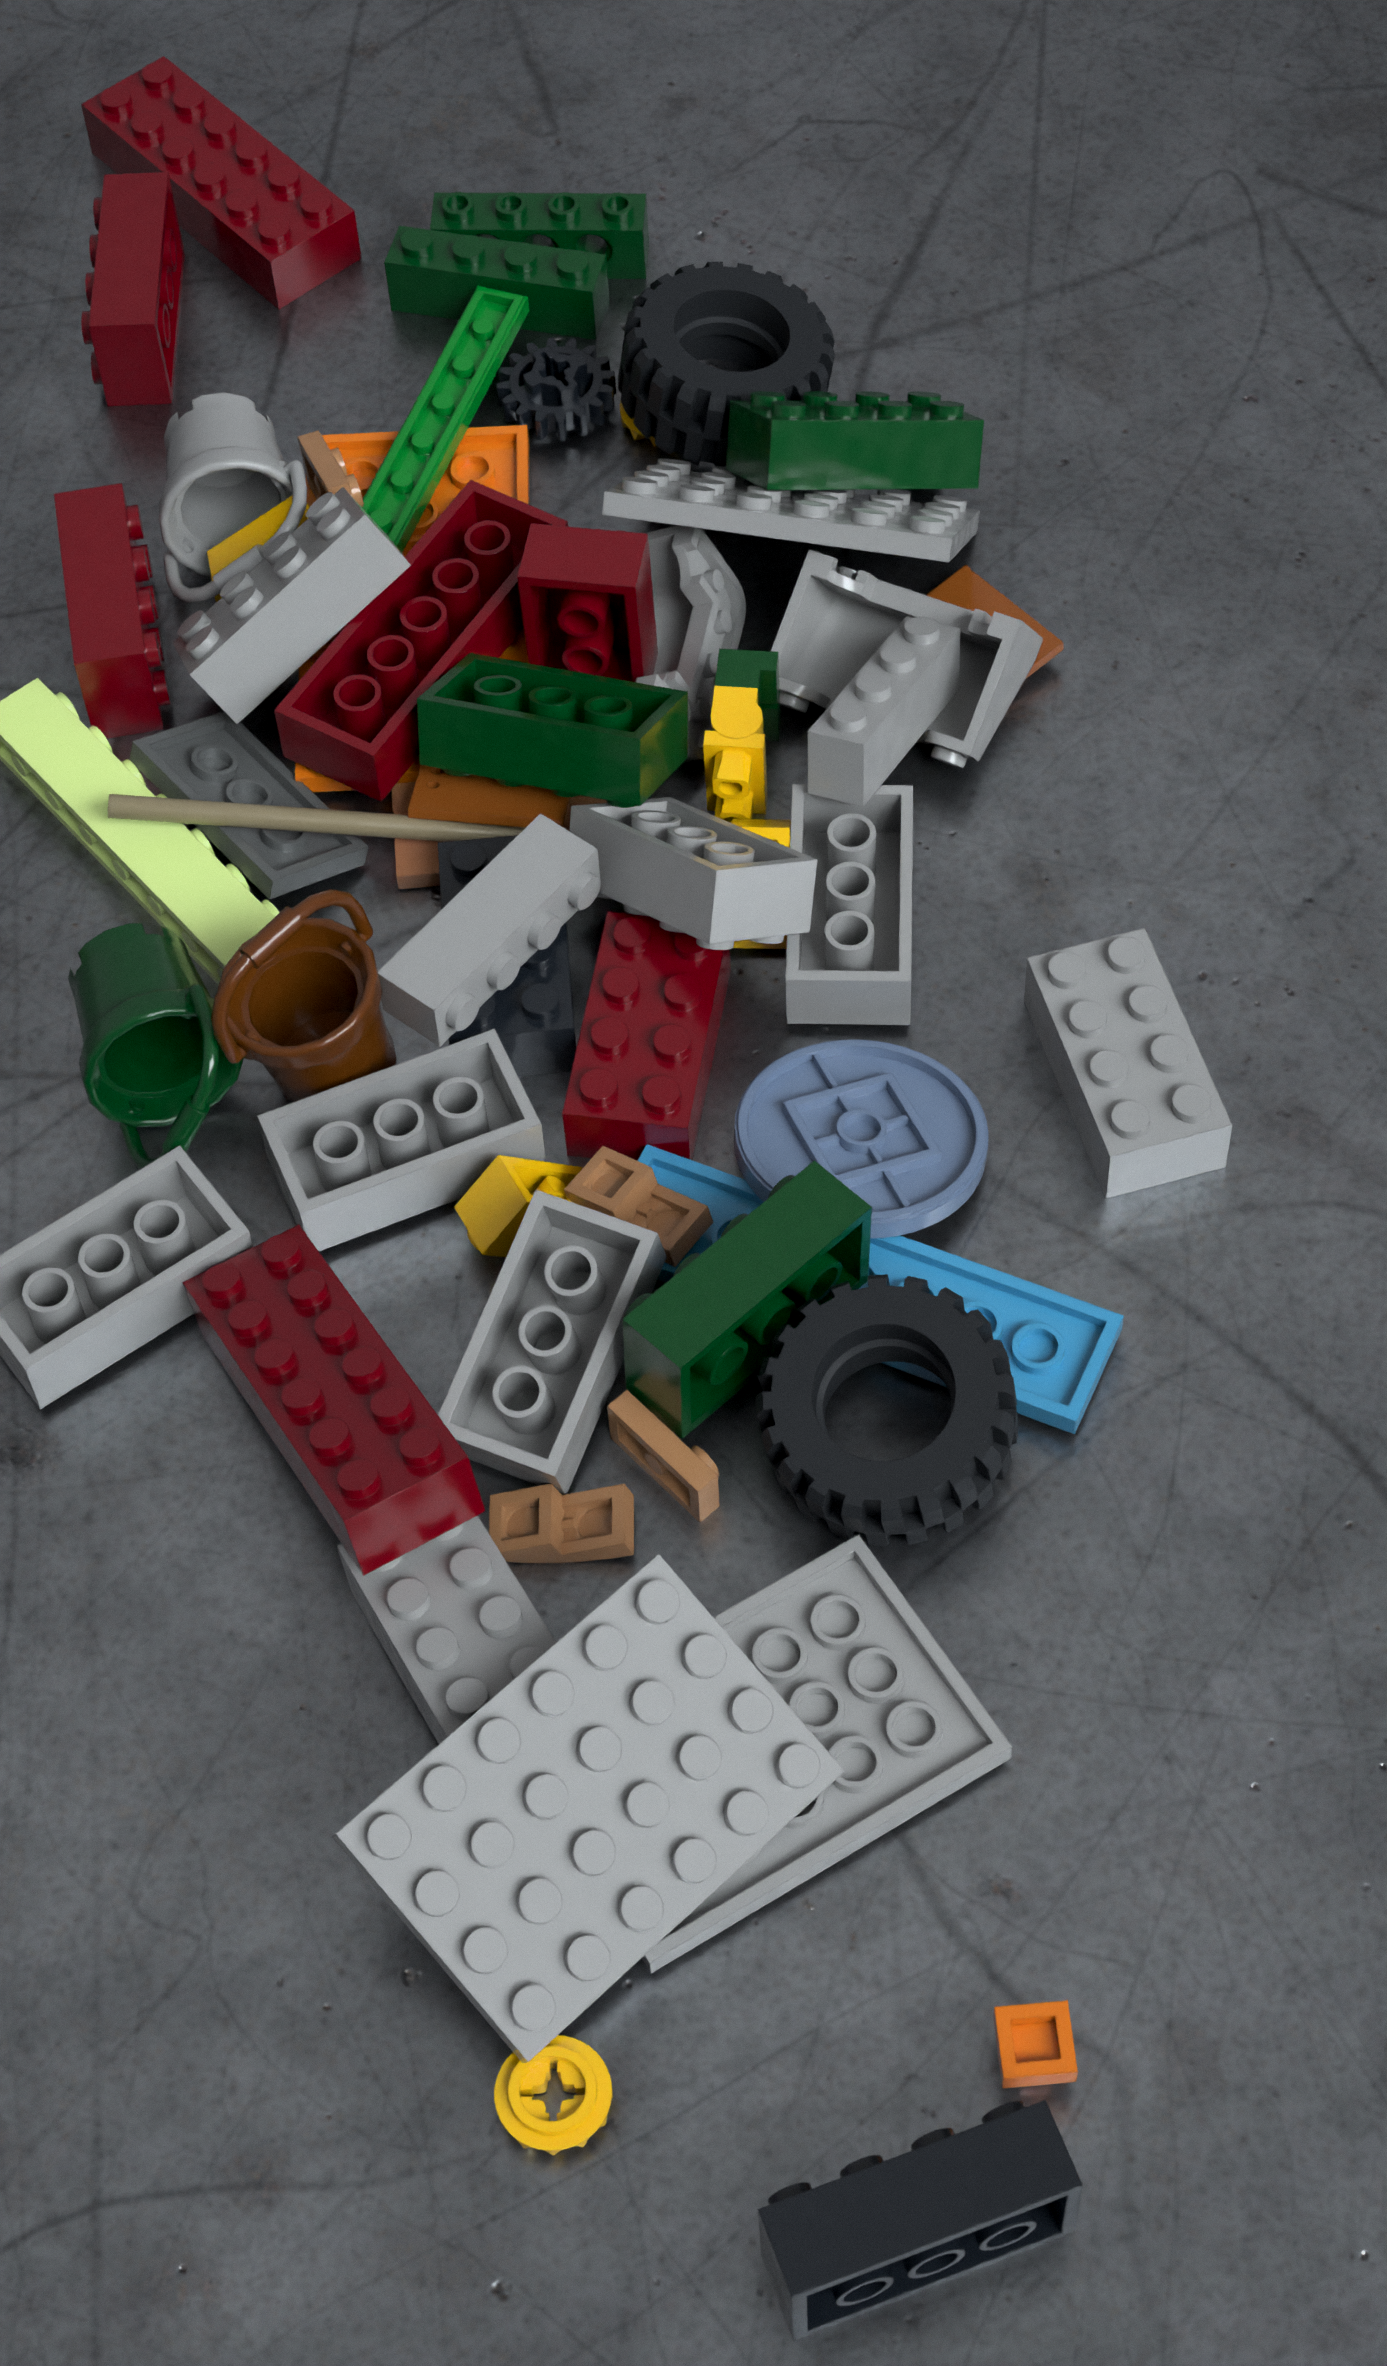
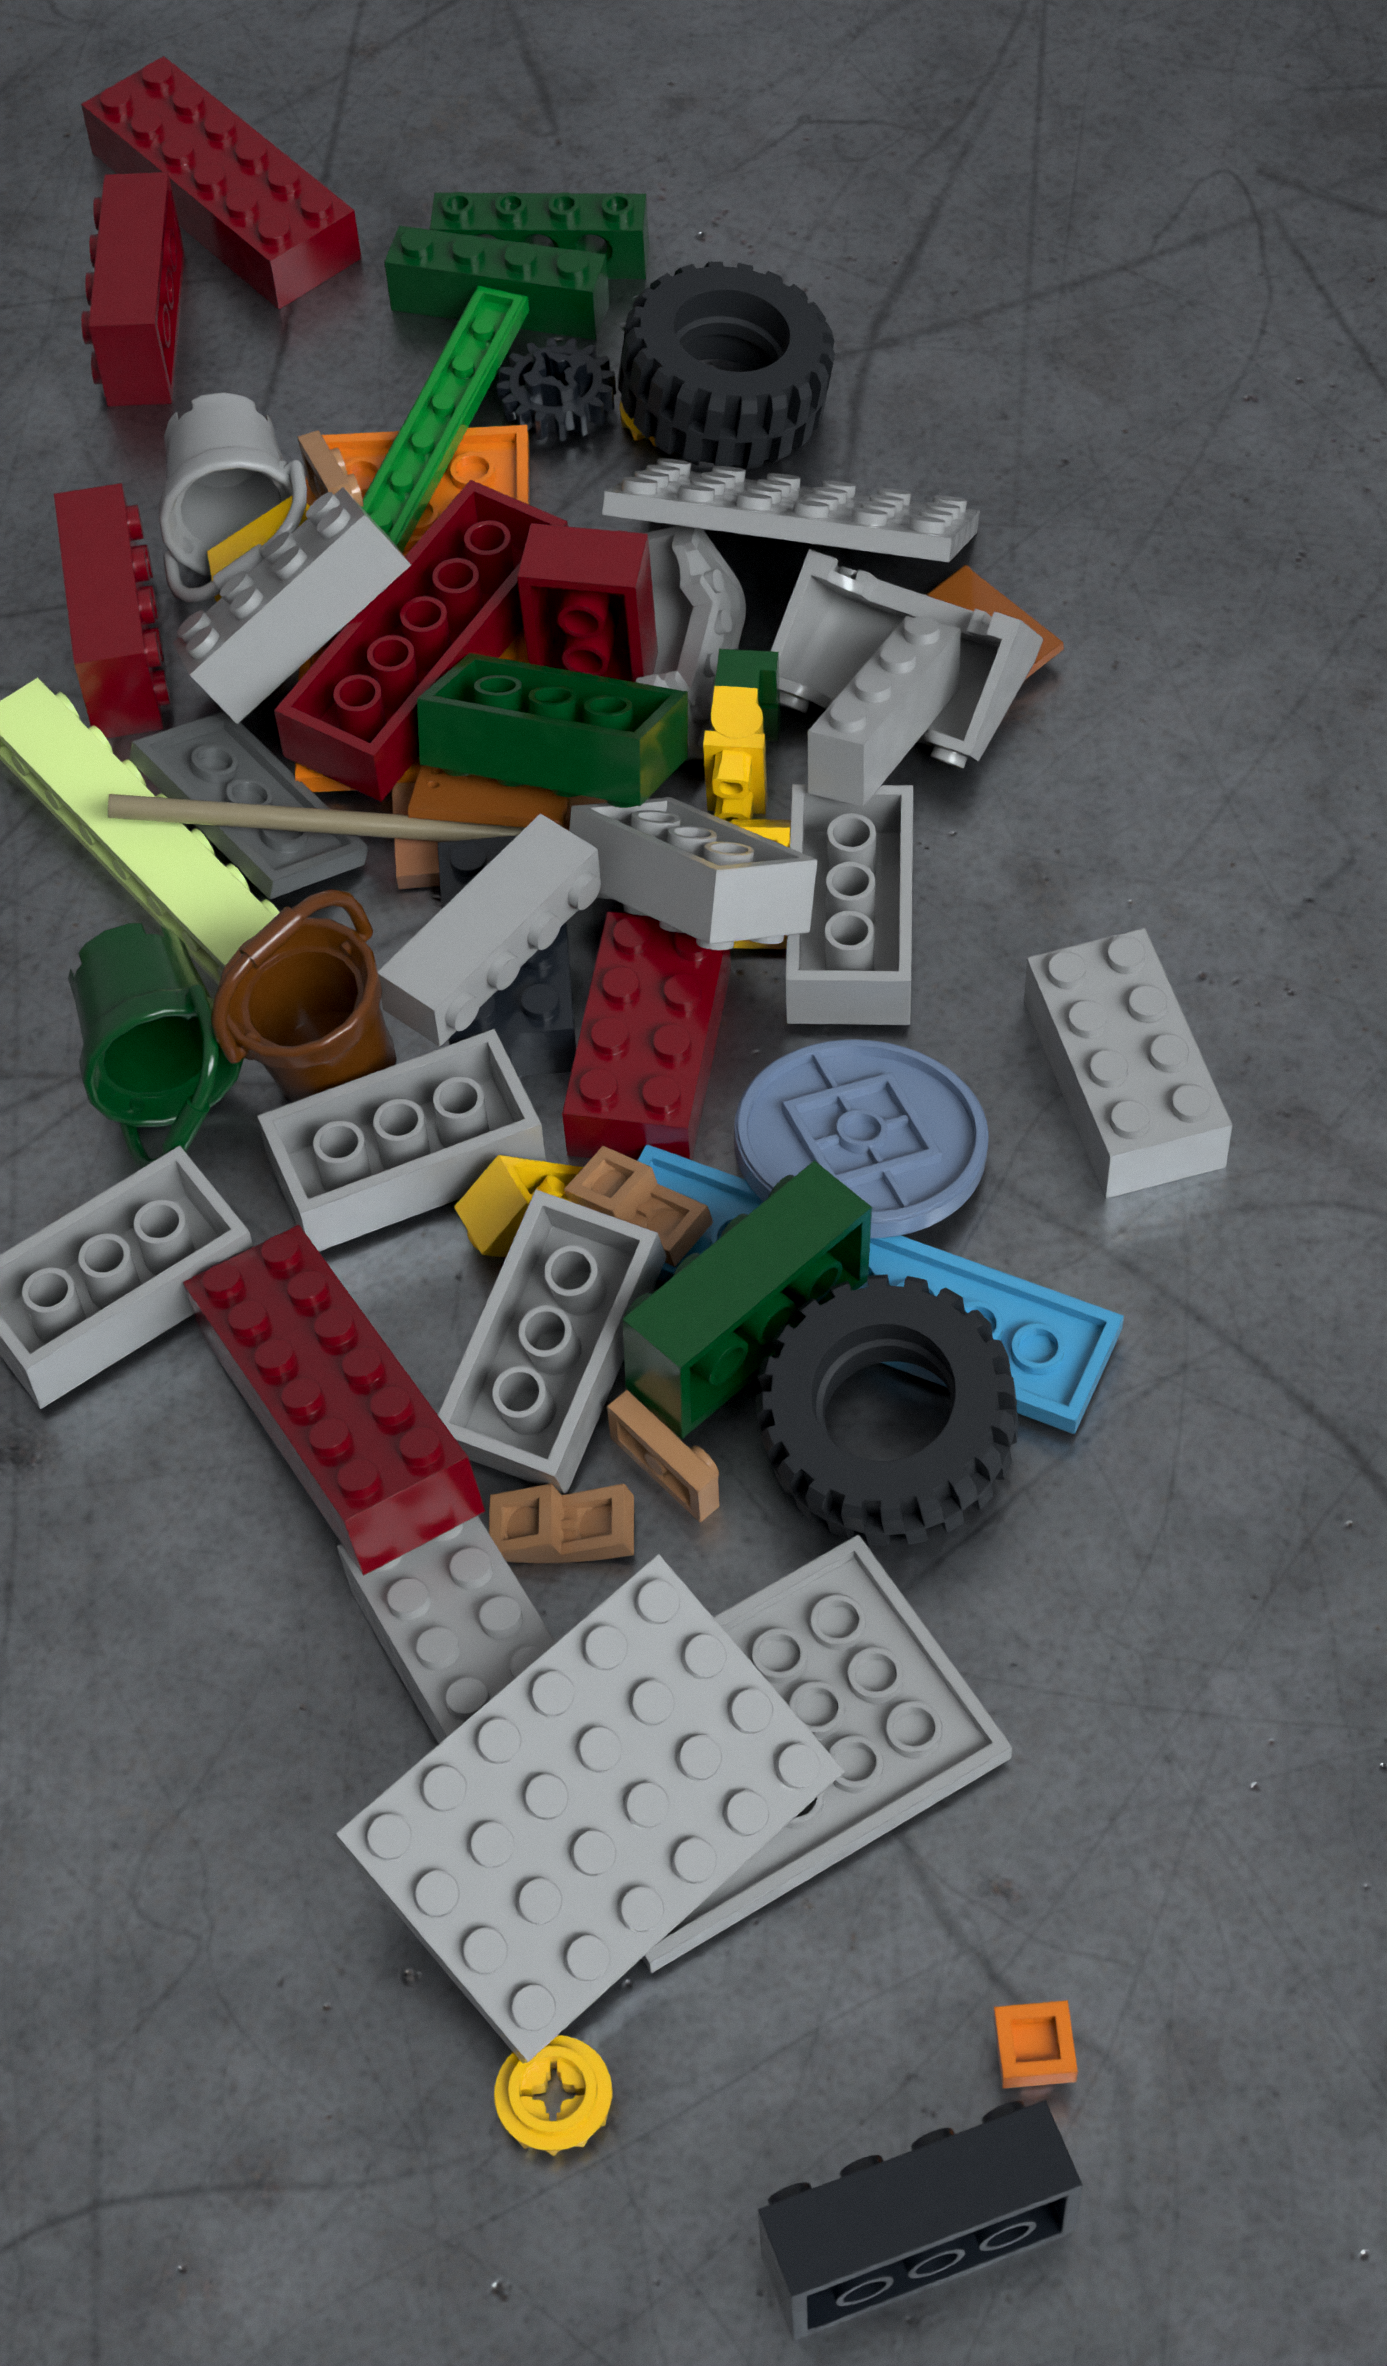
dark green brick [726,391,984,490] -> none

